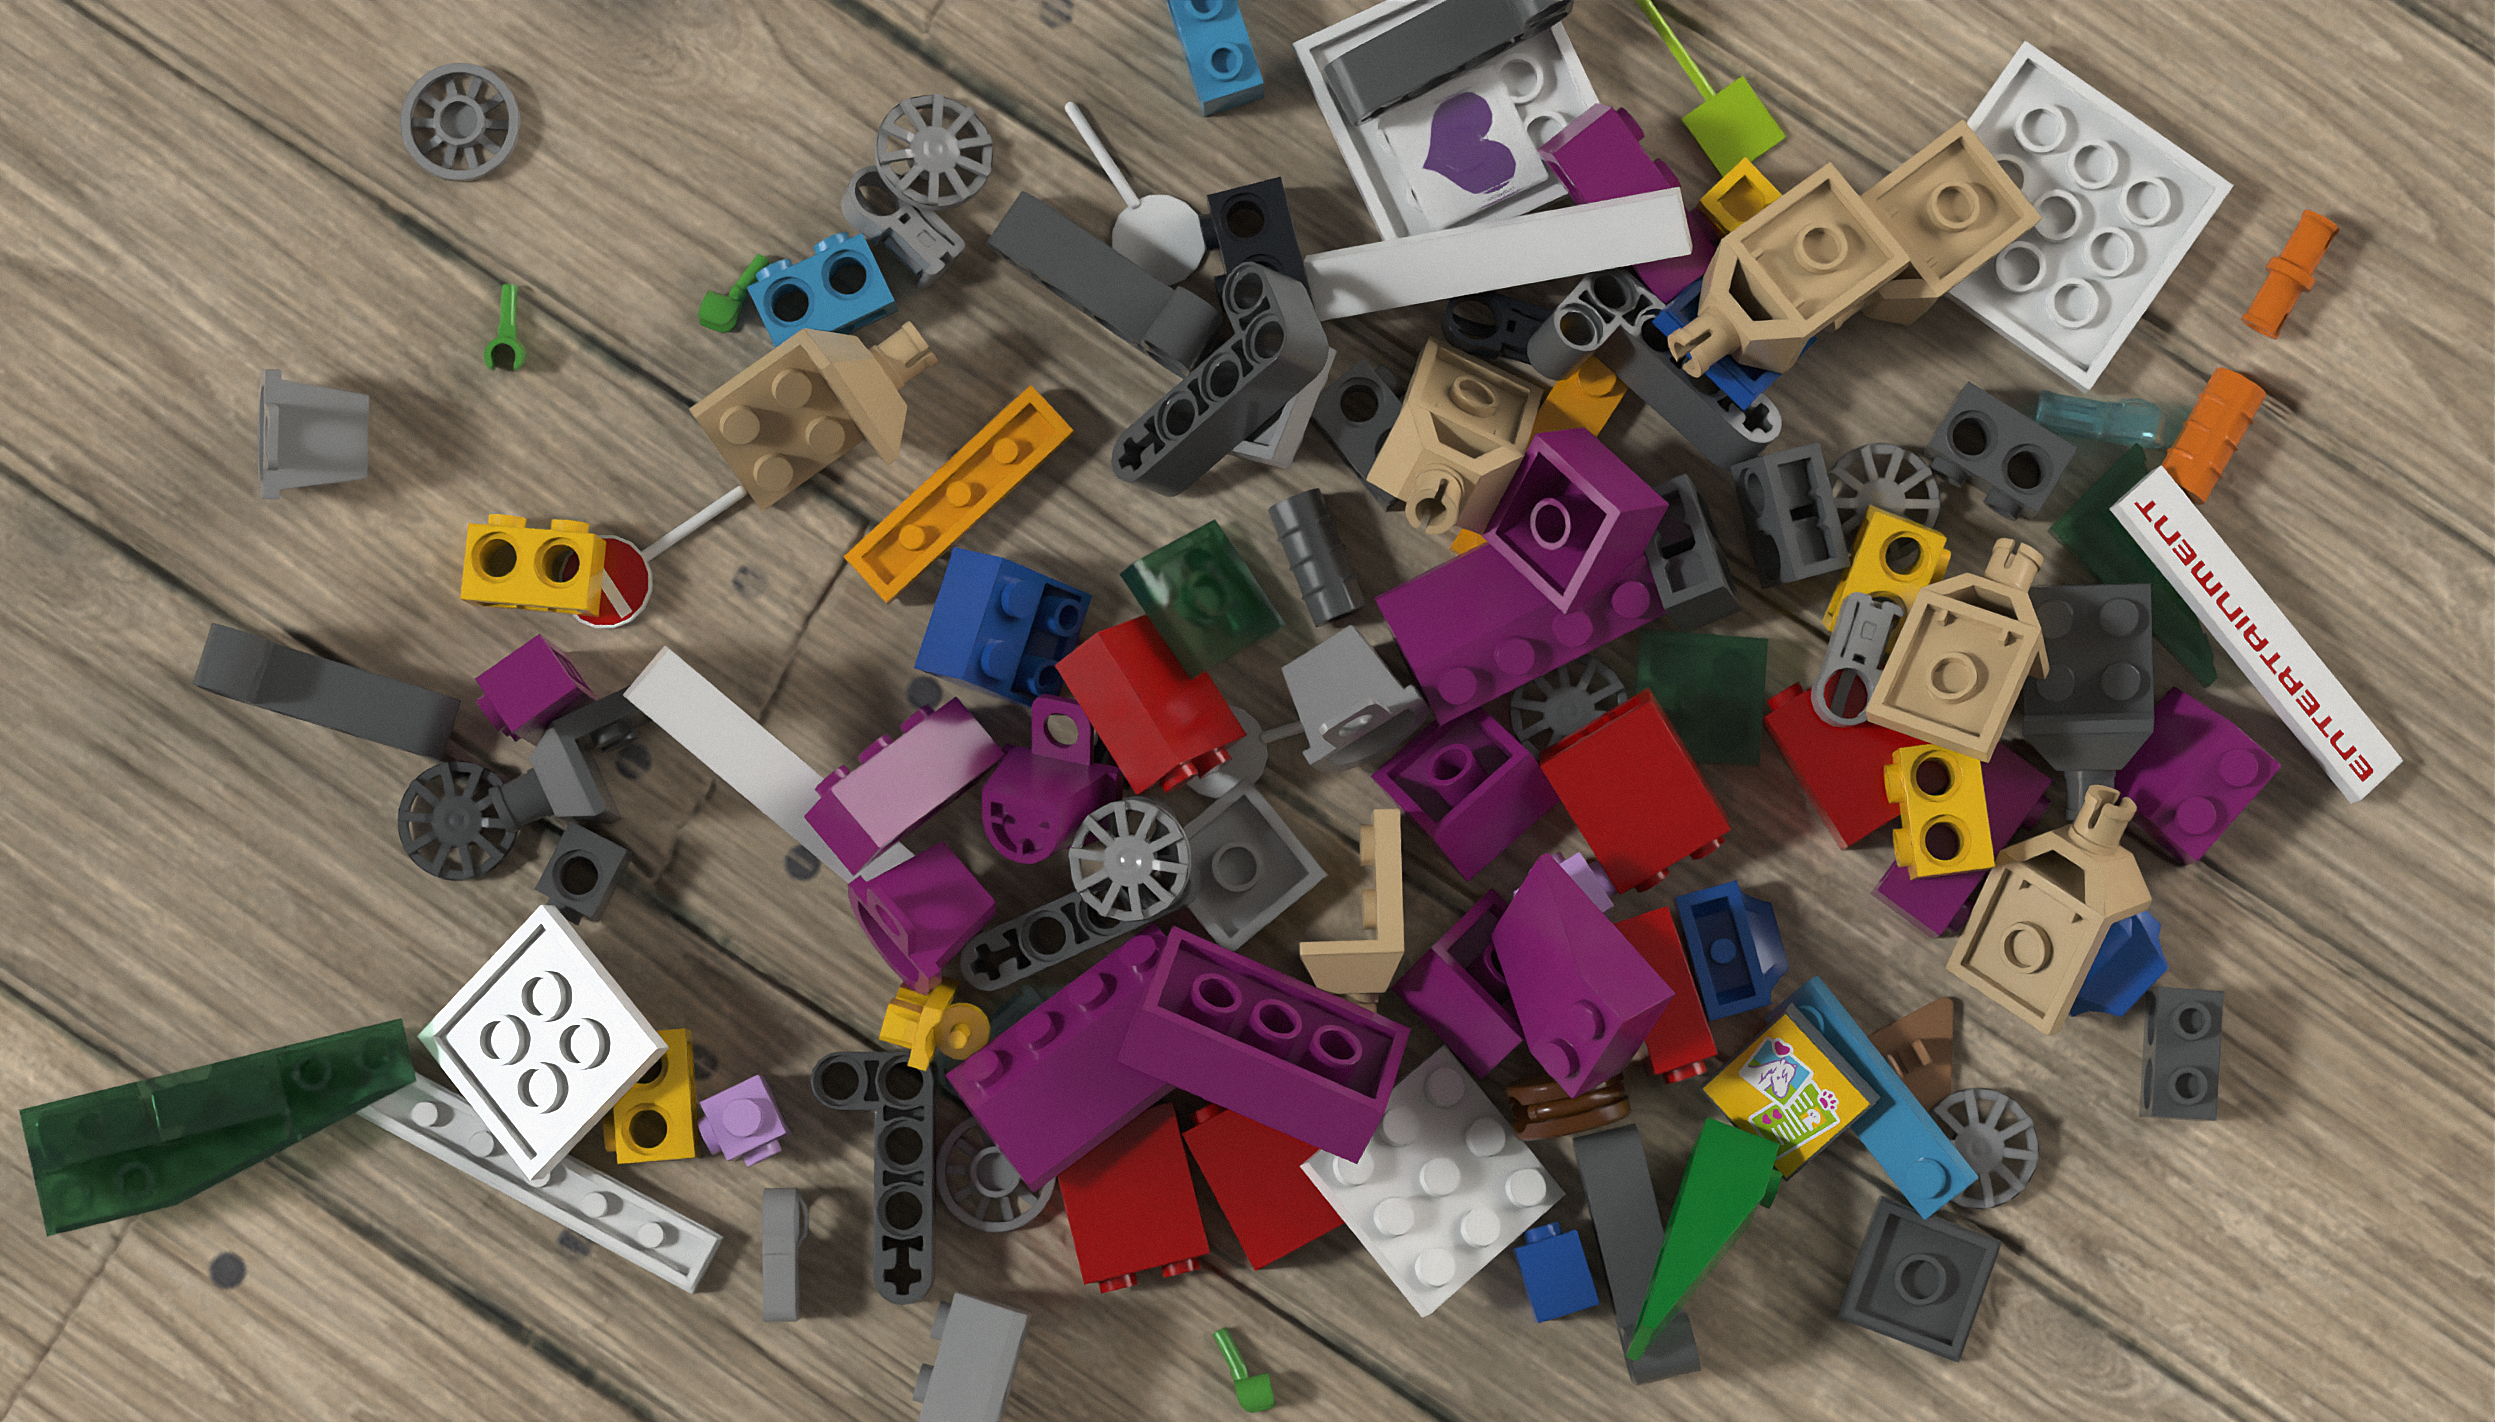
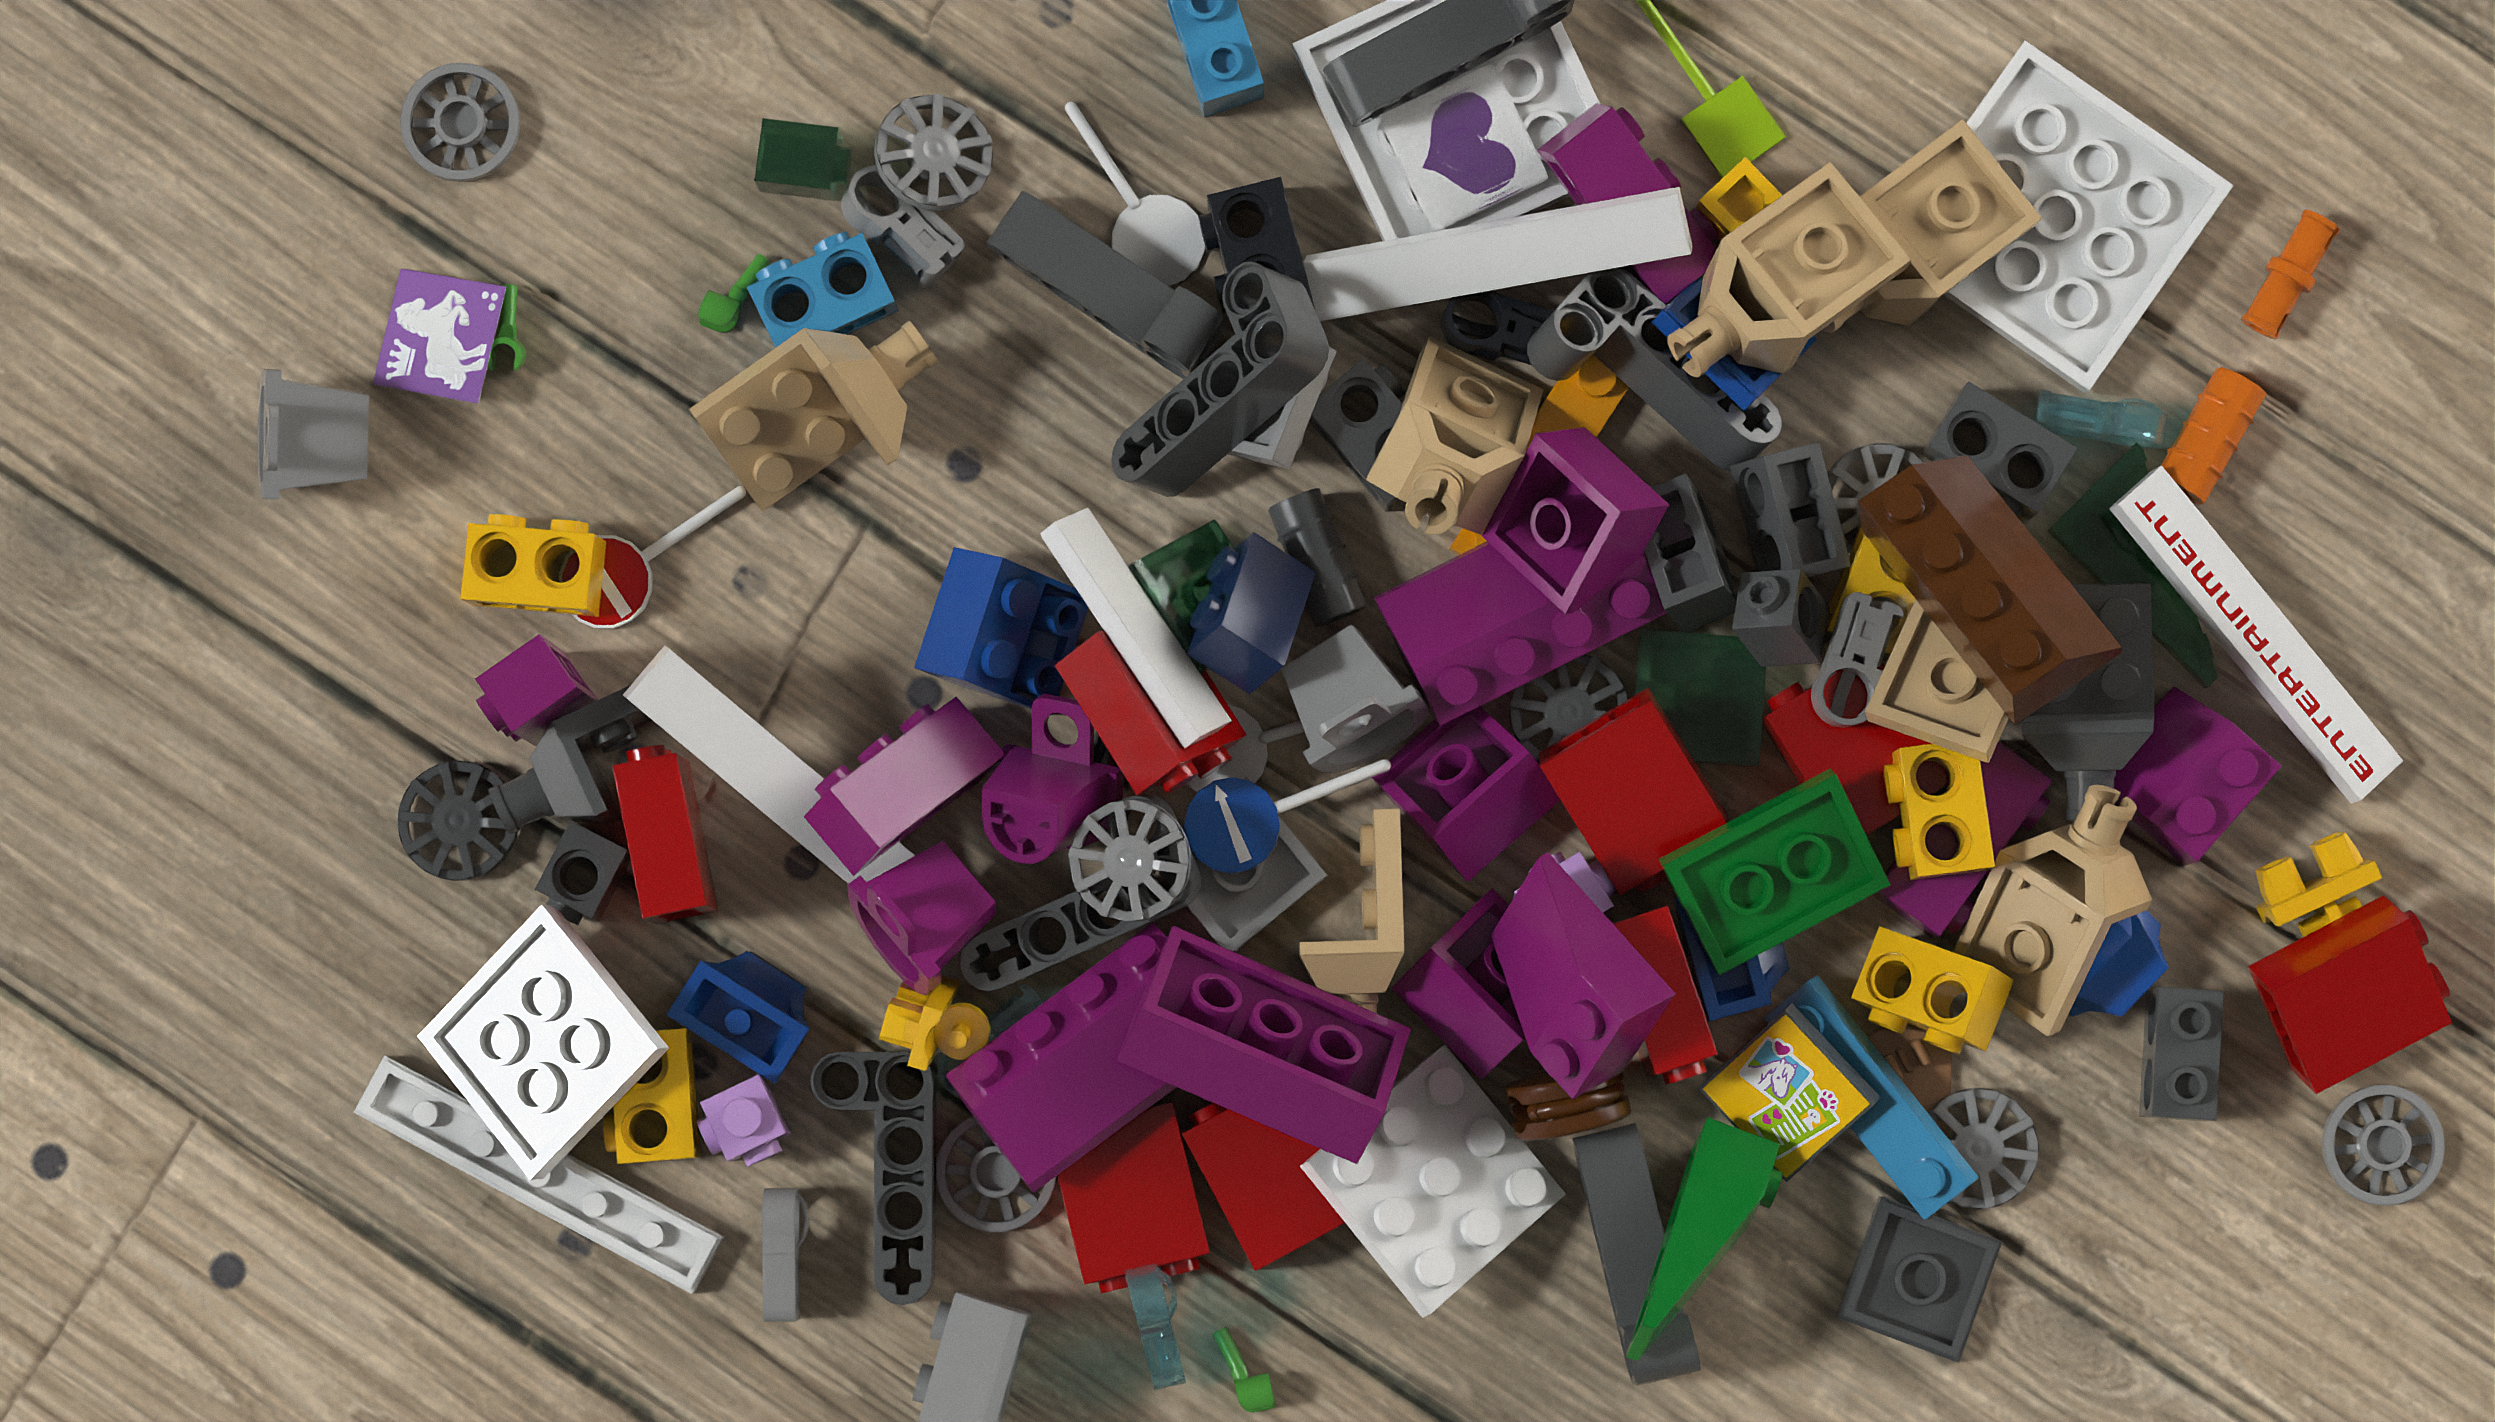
clear green wedge [19,1018,417,1237] -> none
dark grey beam [192,623,461,762] -> none
light orange plate [843,385,1075,605] -> none
blue brick [1512,1221,1600,1324] -> none
none -> medium lavender sticker [373,268,506,404]
none -> red brick [612,745,719,924]
none -> blue slope [666,951,811,1084]
none -> clear green brick [754,118,852,201]
none -> white tile [1040,508,1232,748]
none -> clear light blue piece [1125,1262,1186,1390]
none -> blue piece [1184,759,1391,874]
none -> dark blue brick [1187,532,1316,695]
none -> green plate [1658,769,1890,975]
none -> dark grey brick [1732,569,1830,667]
none -> yellow brick [1851,926,2014,1054]
none -> reddish brown slope [1858,455,2122,725]
none -> red brick [2248,895,2452,1094]
none -> yellow hips [2255,831,2382,937]
none -> light grey wheel [2322,1085,2445,1206]

